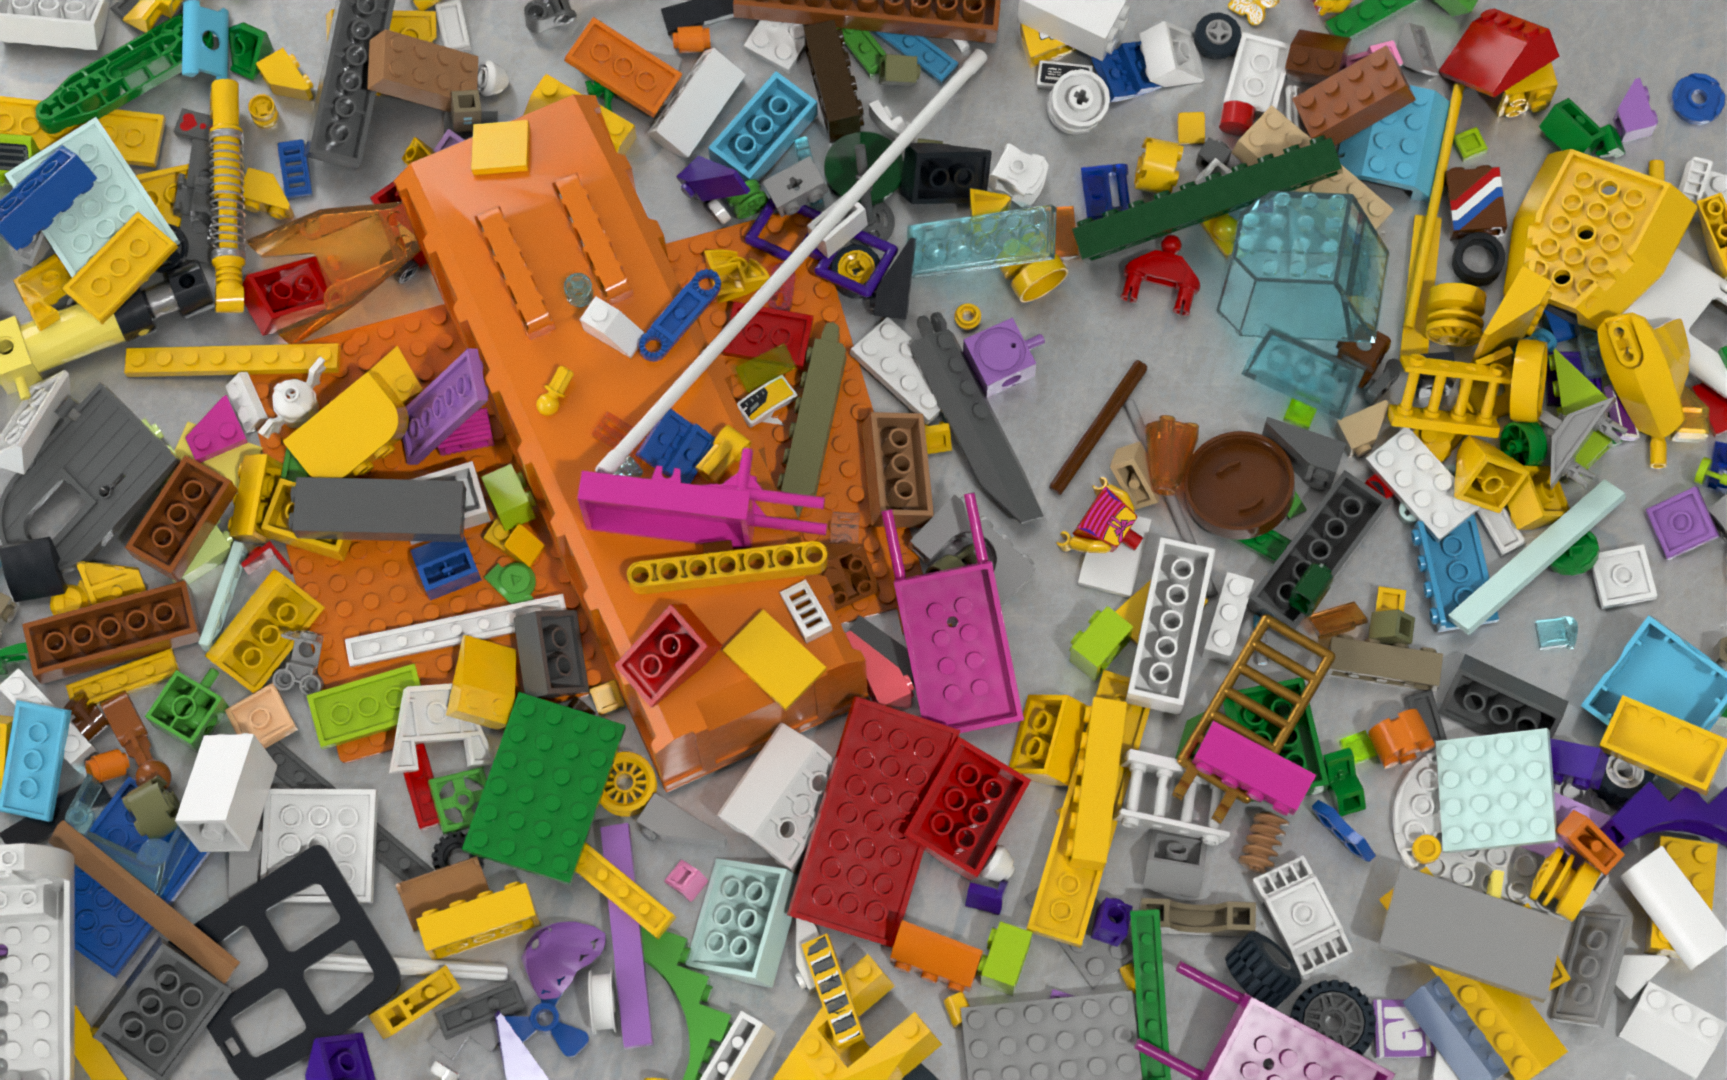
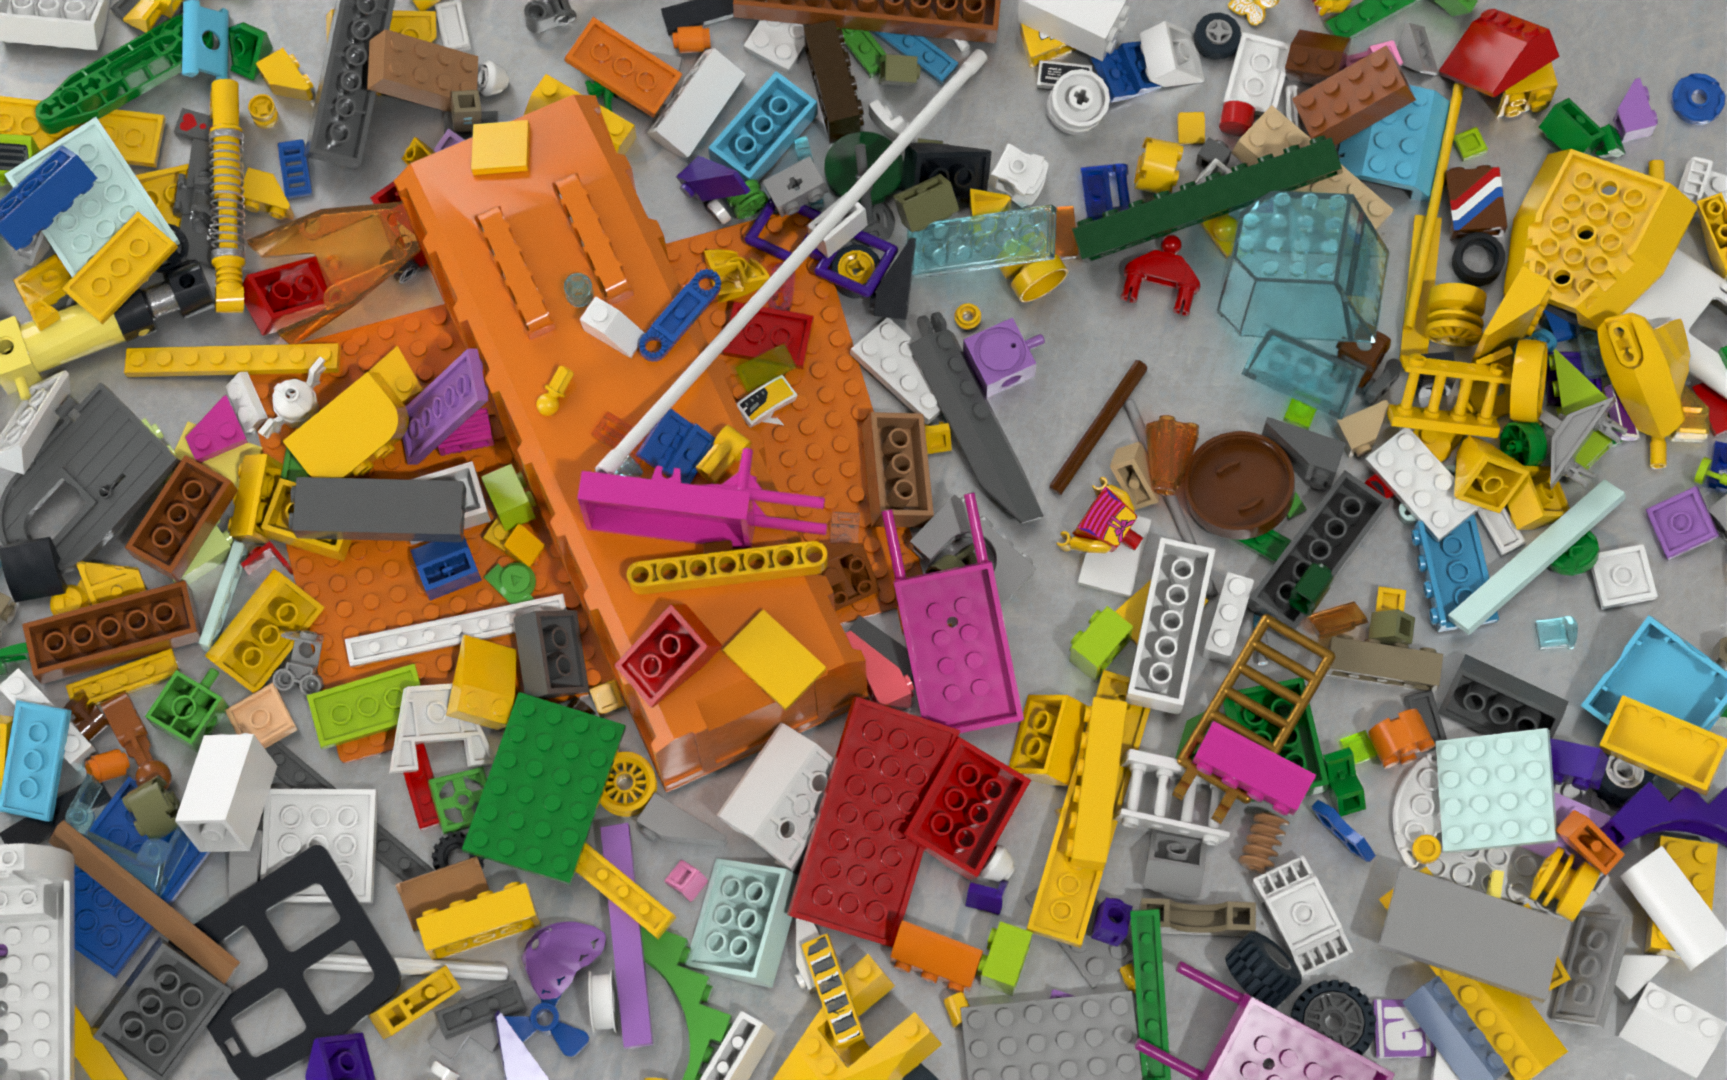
olive hinge [777,322,847,518] -> none
white slope [780,579,832,644] -> none
none -> olive brick [893,174,959,232]

